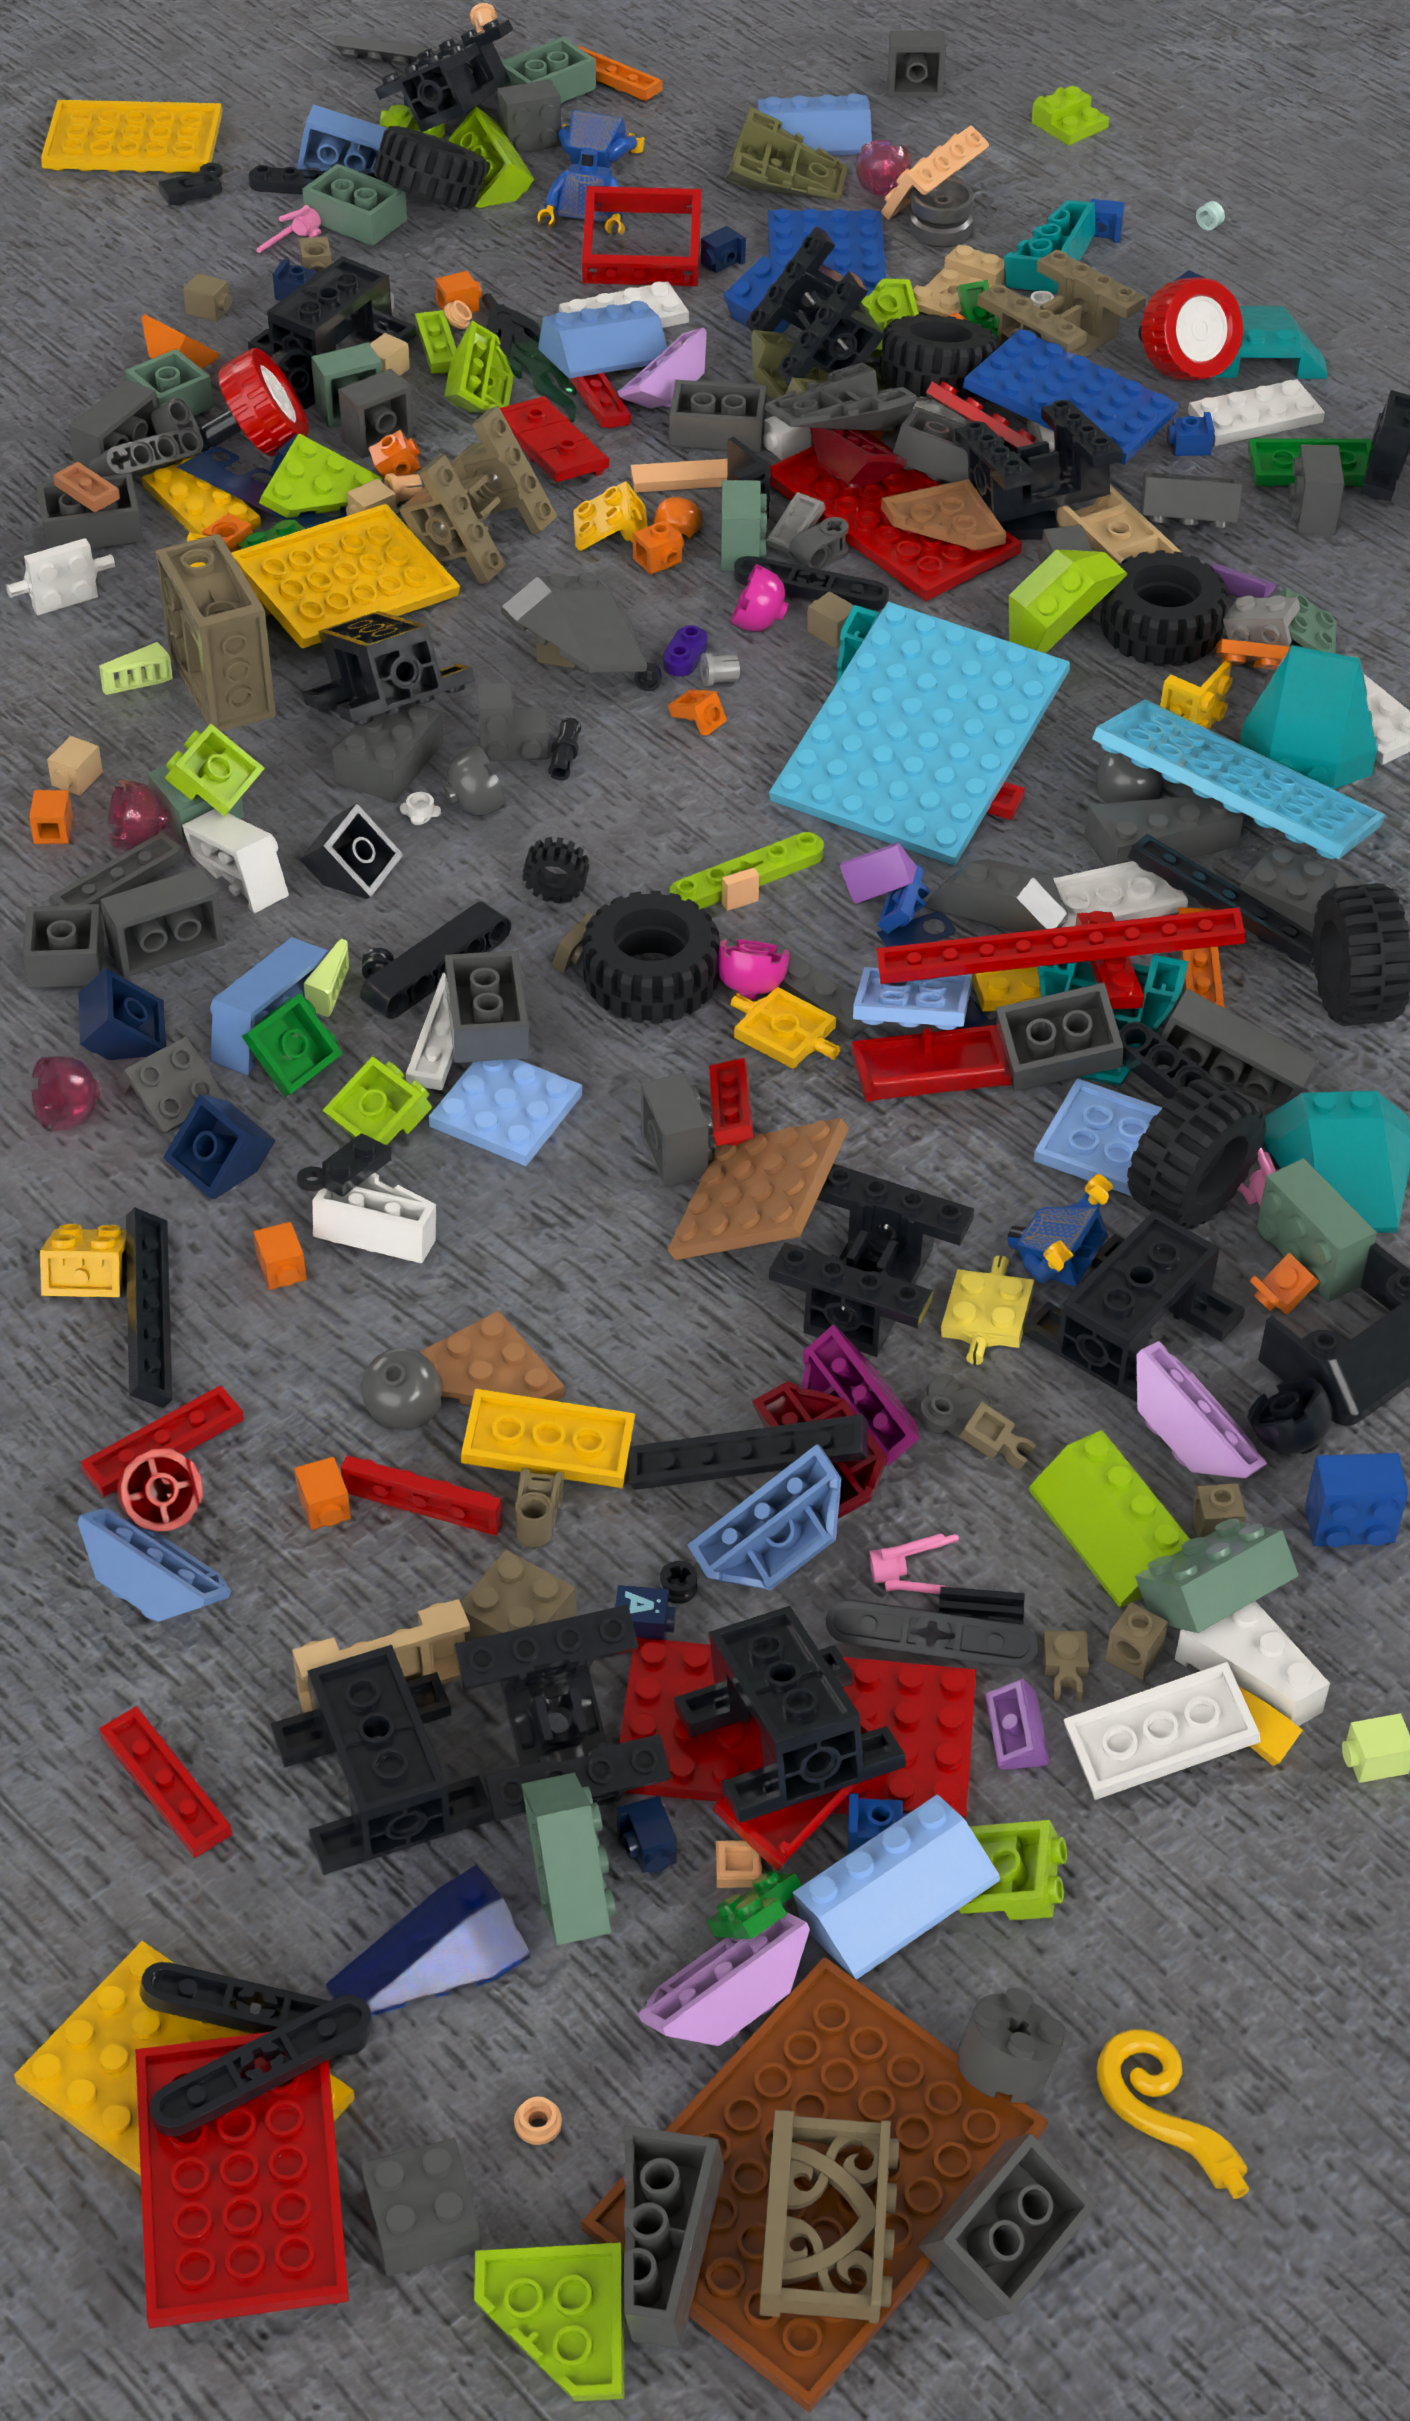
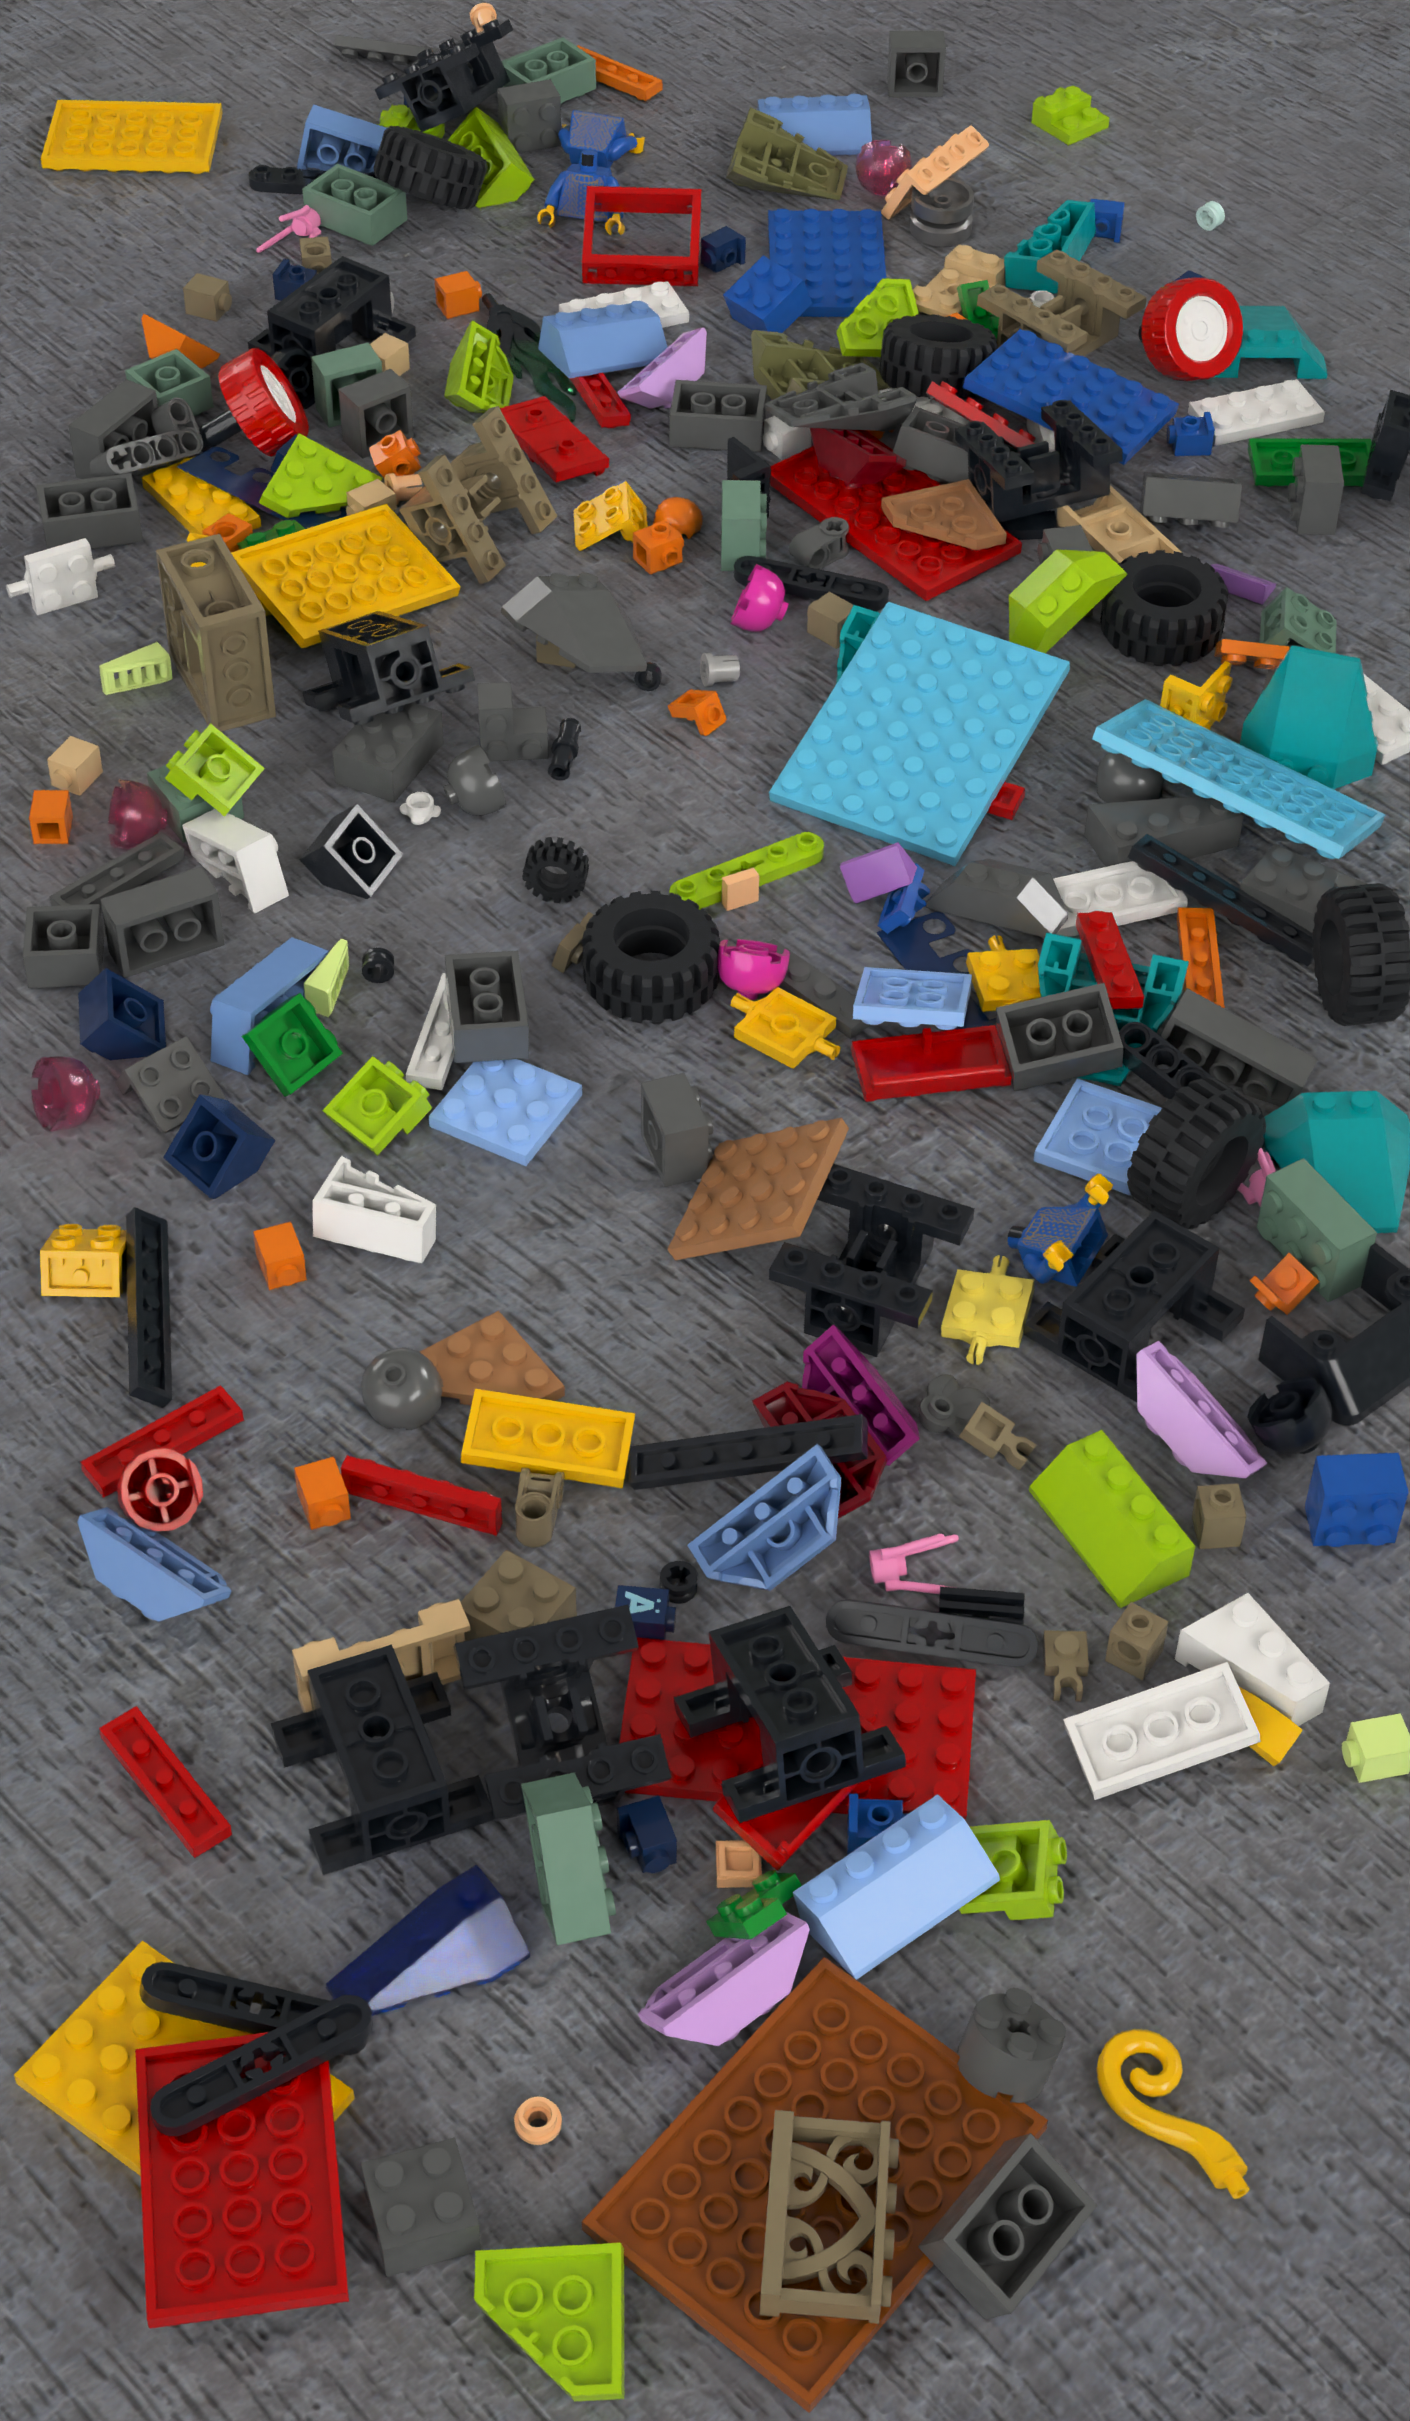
nougat plate [53,462,120,512] -> none
black hinge [158,163,223,206] -> none
black hinge [297,1133,392,1197] -> none
black beam [360,902,512,1019] -> none
lime plate [415,310,457,374] -> none
light nougat plate [444,300,472,329] -> none
dark grey wedge [624,2125,725,2349] -> none
light nougat tile [631,459,727,493] -> none
dark purple plate [663,625,707,676] -> none
red plate [709,1057,754,1146] -> none
black piece [746,226,885,386] -> none
light grey plate [766,492,826,555] -> none
red plate [876,907,1245,984] -> none
medium lavender slope [985,1679,1050,1770] -> none
sand green brick [1135,1518,1299,1633] -> none
light grey bracket [1223,595,1300,646] -> none

